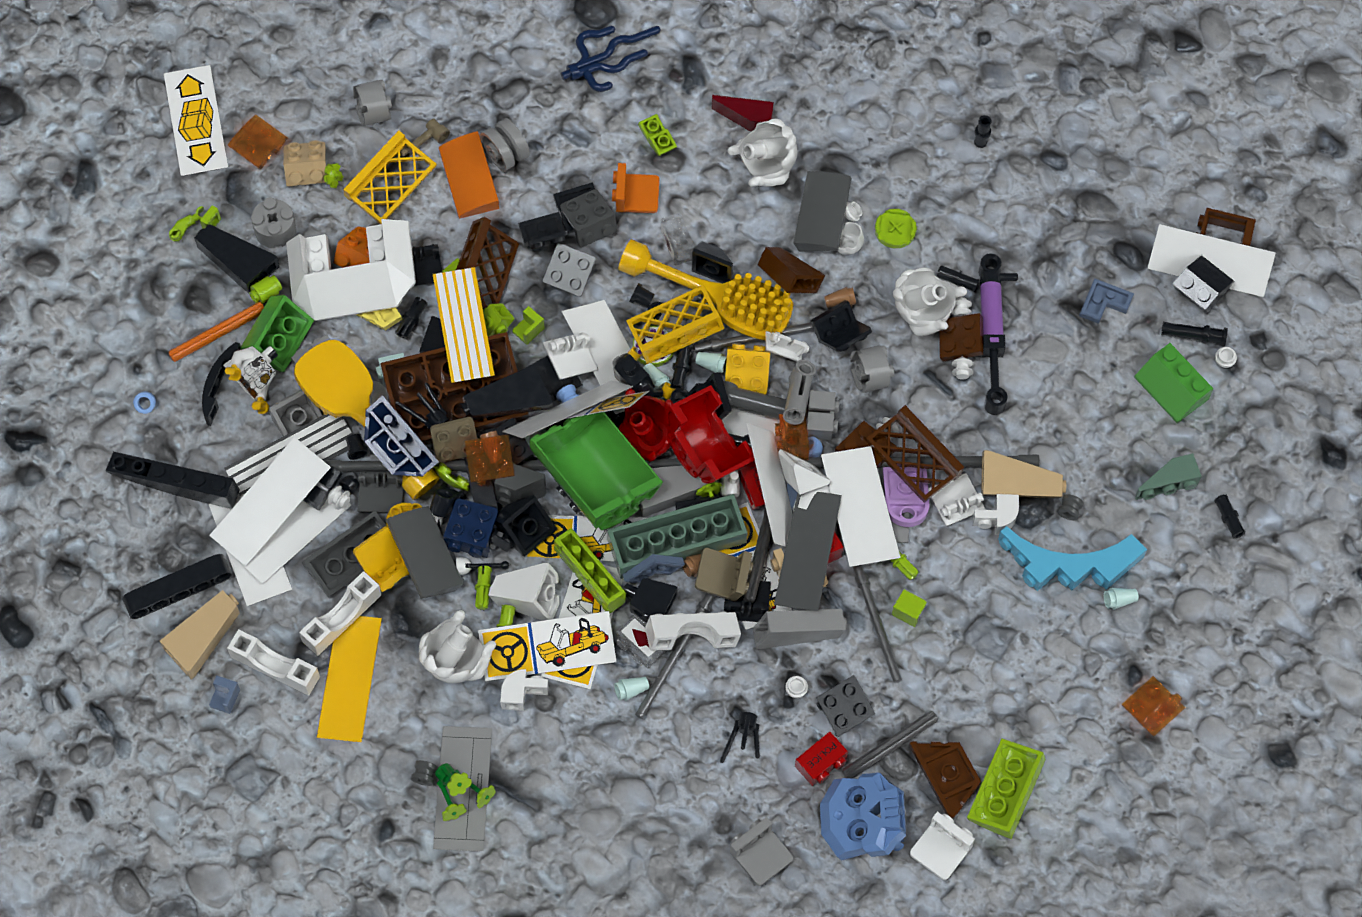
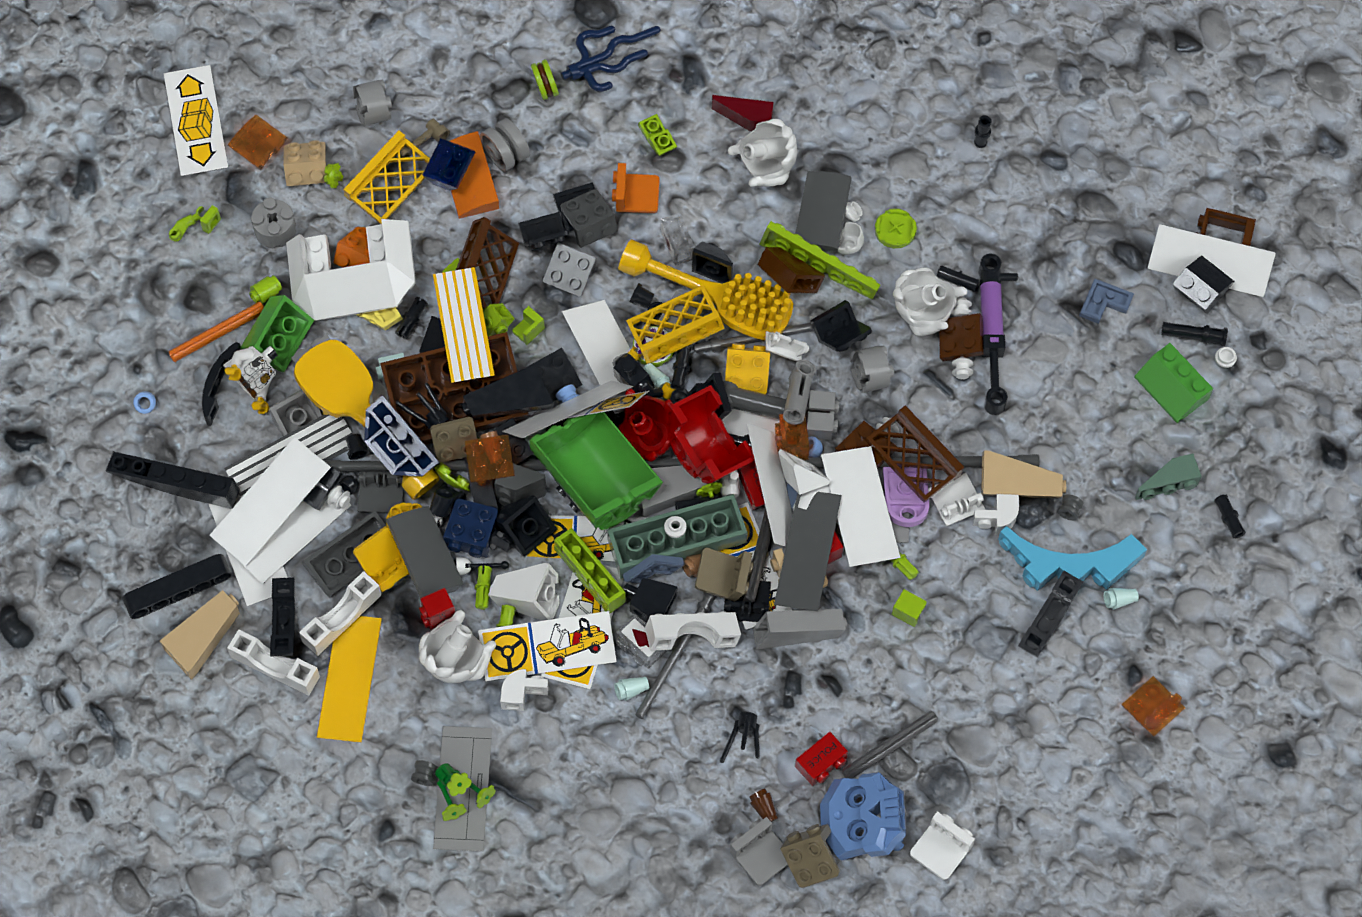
black slope [194,224,280,294] -> none
sand blue panel [209,675,240,714] -> none
black hinge [412,244,442,286] -> none
white hinge [543,332,598,380] -> none
light aqua cone [696,352,727,373] -> none
white plate [785,676,808,698] -> none
black hinge [816,675,875,737] -> none
medium nougat cone [824,287,856,308] -> none
flat silver bar [853,565,902,683] -> none
reddish brown wing [909,741,981,819] -> none
lime slope [967,738,1046,839] -> none
none -> black slope [270,577,295,657]
none -> red brick [419,588,455,630]
none -> clear blue slope [422,138,475,191]
none -> lime head [531,59,559,100]
none -> white plate [664,516,686,538]
none -> reddish brown cone [749,789,778,822]
none -> lime wing [759,221,881,299]
none -> dark tan bracket [780,824,840,888]
none -> black slope [1018,571,1083,658]

